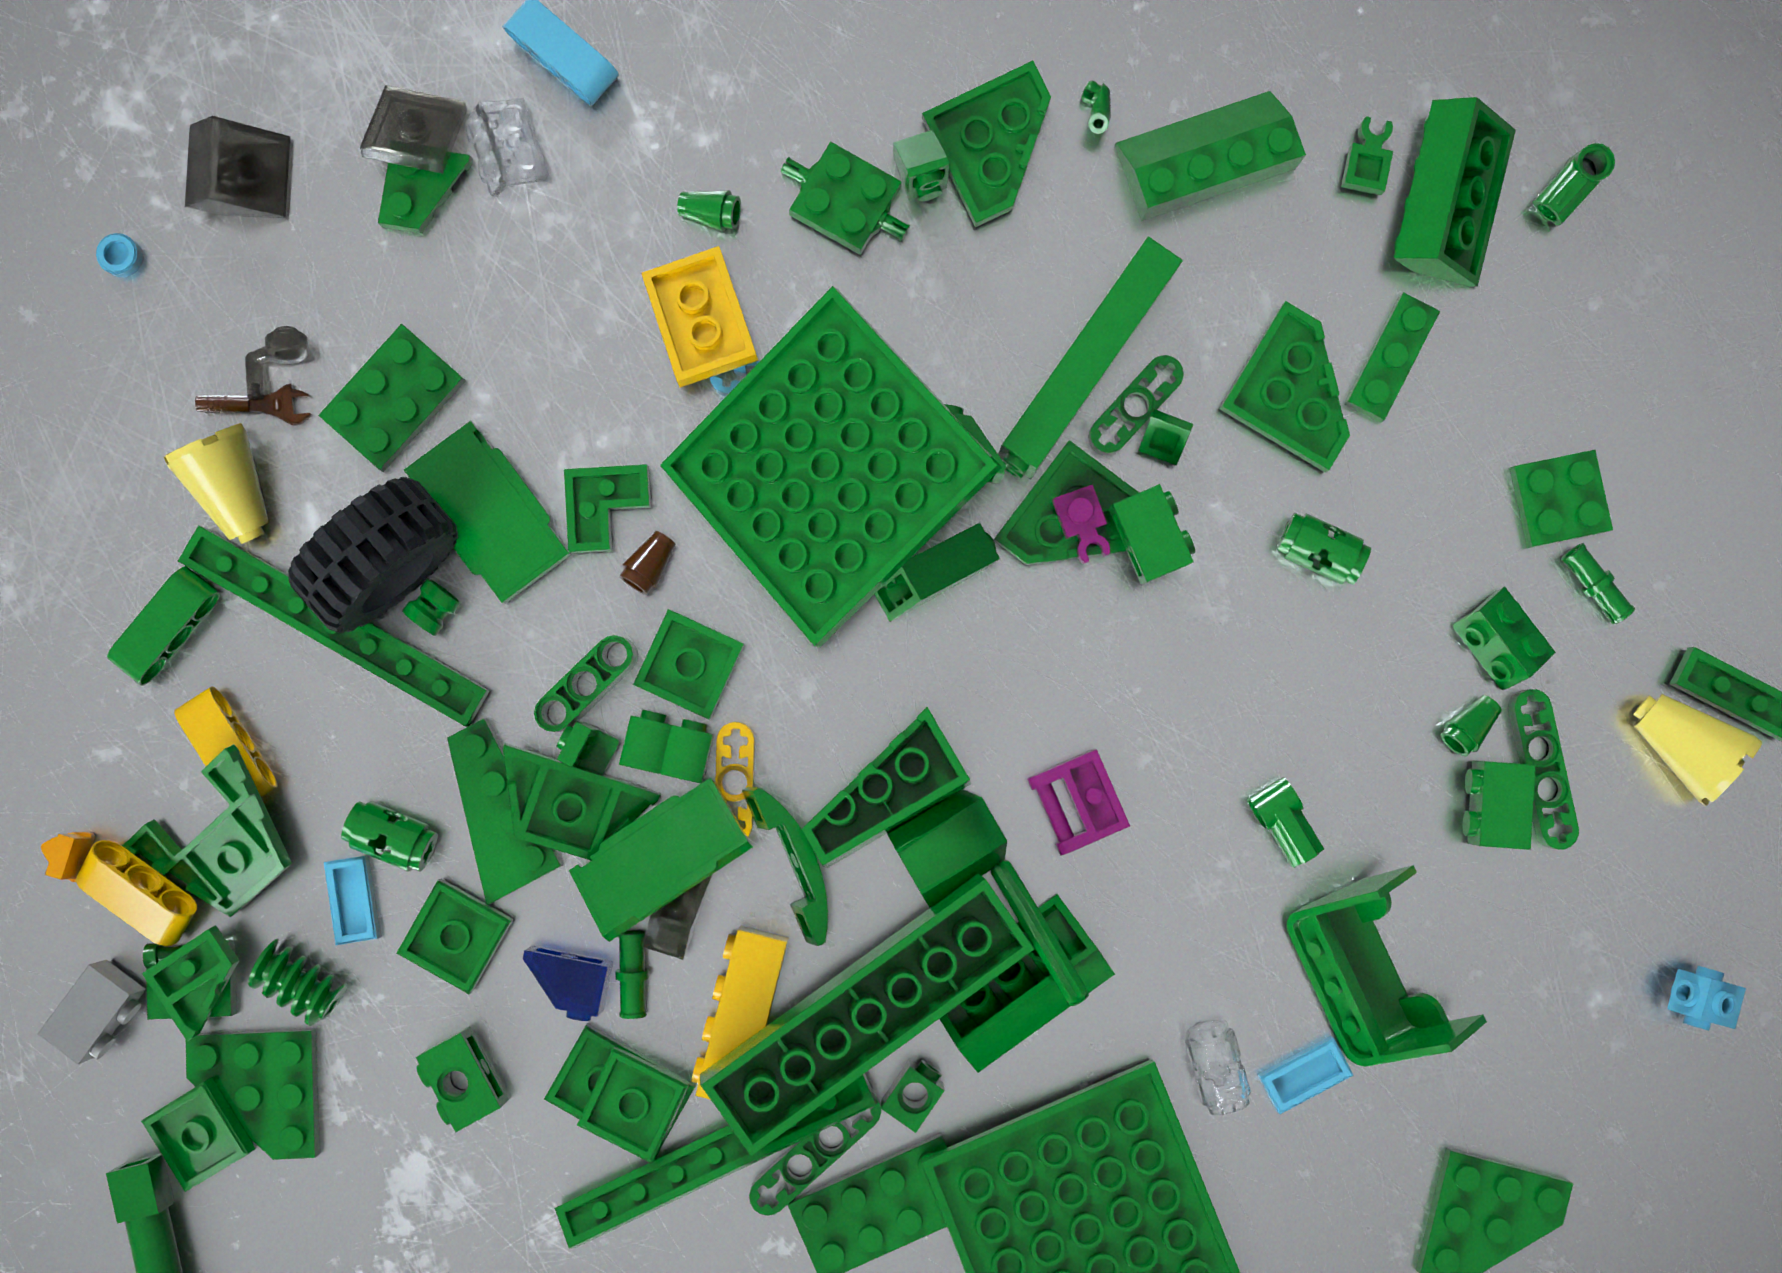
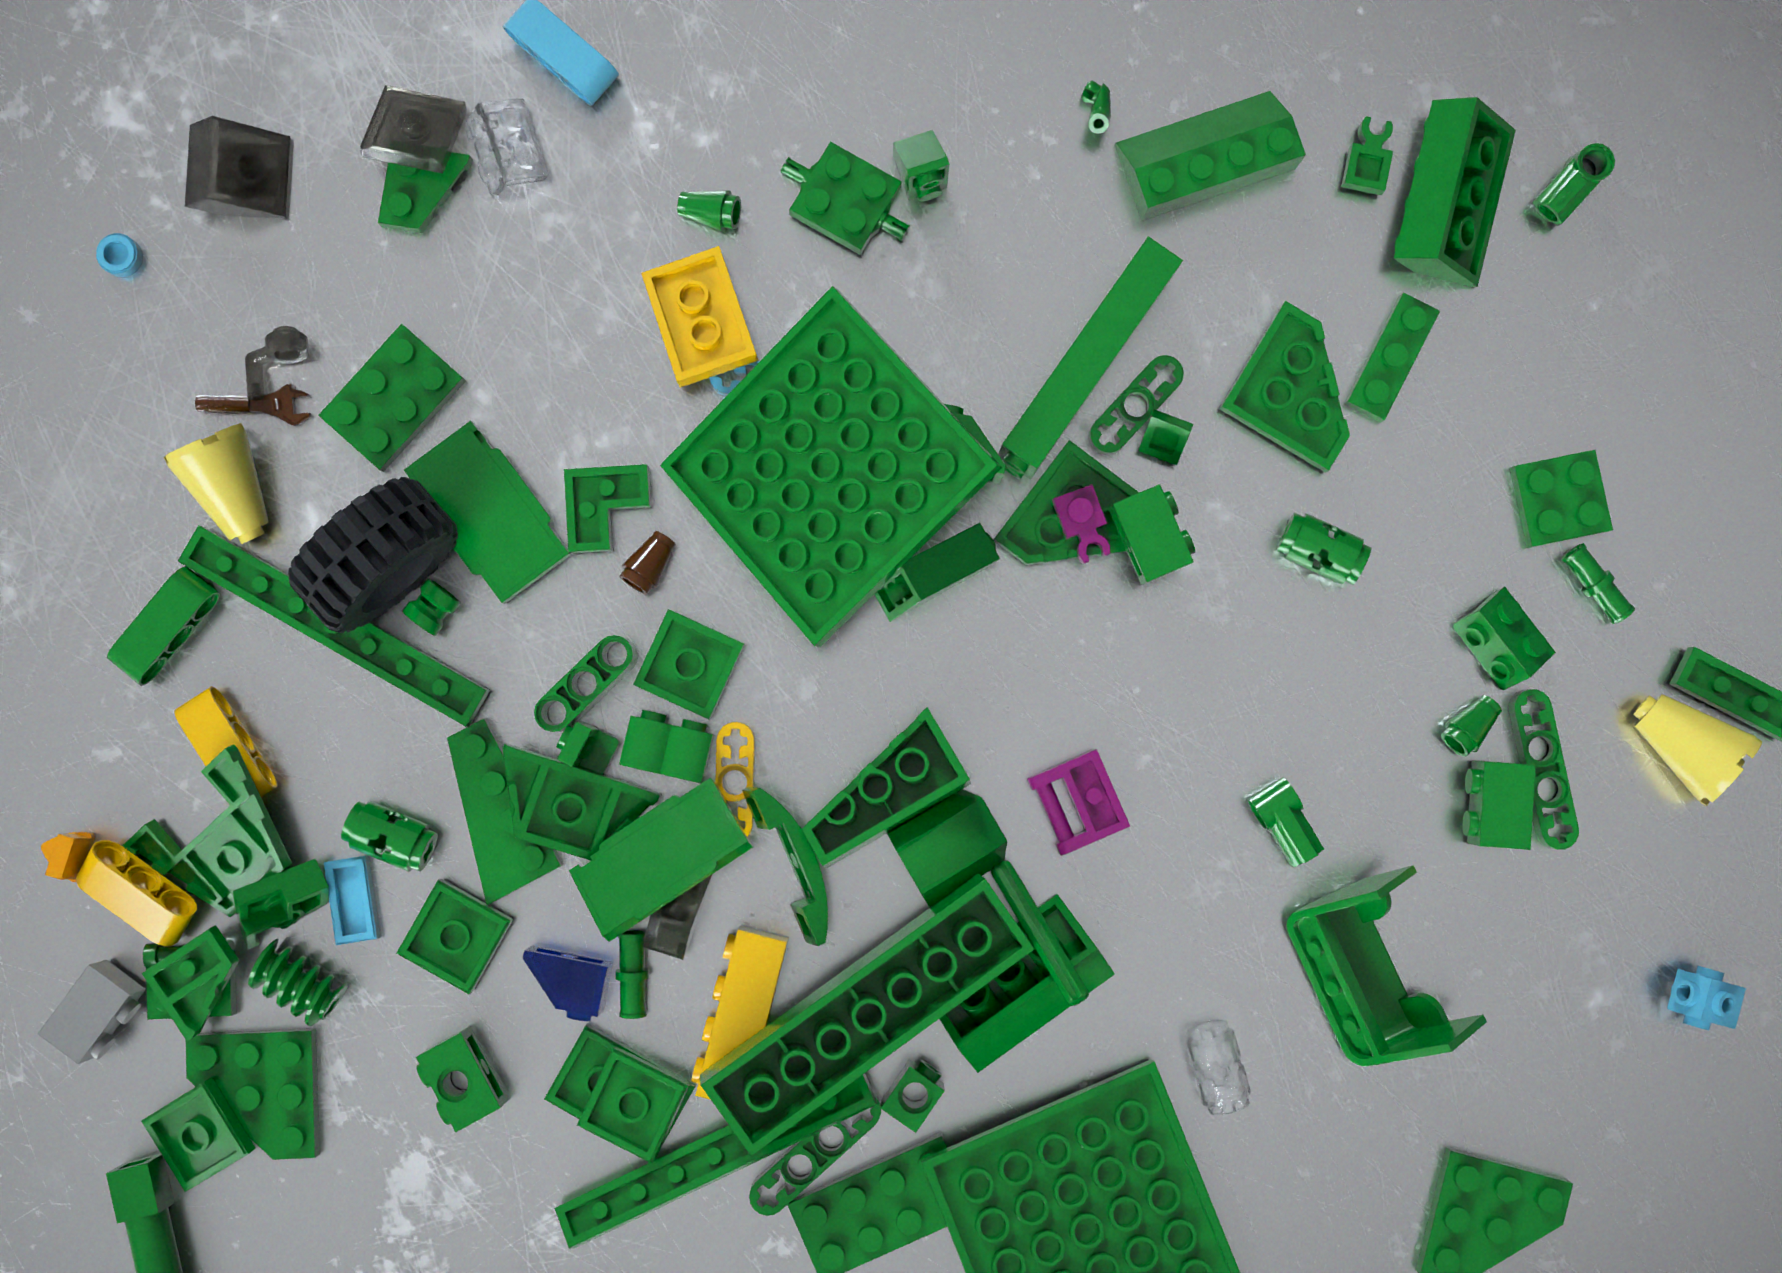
green plate [922,60,1051,227] -> none
medium azure tile [1257,1036,1354,1114] -> none
none -> green slope [233,858,329,949]

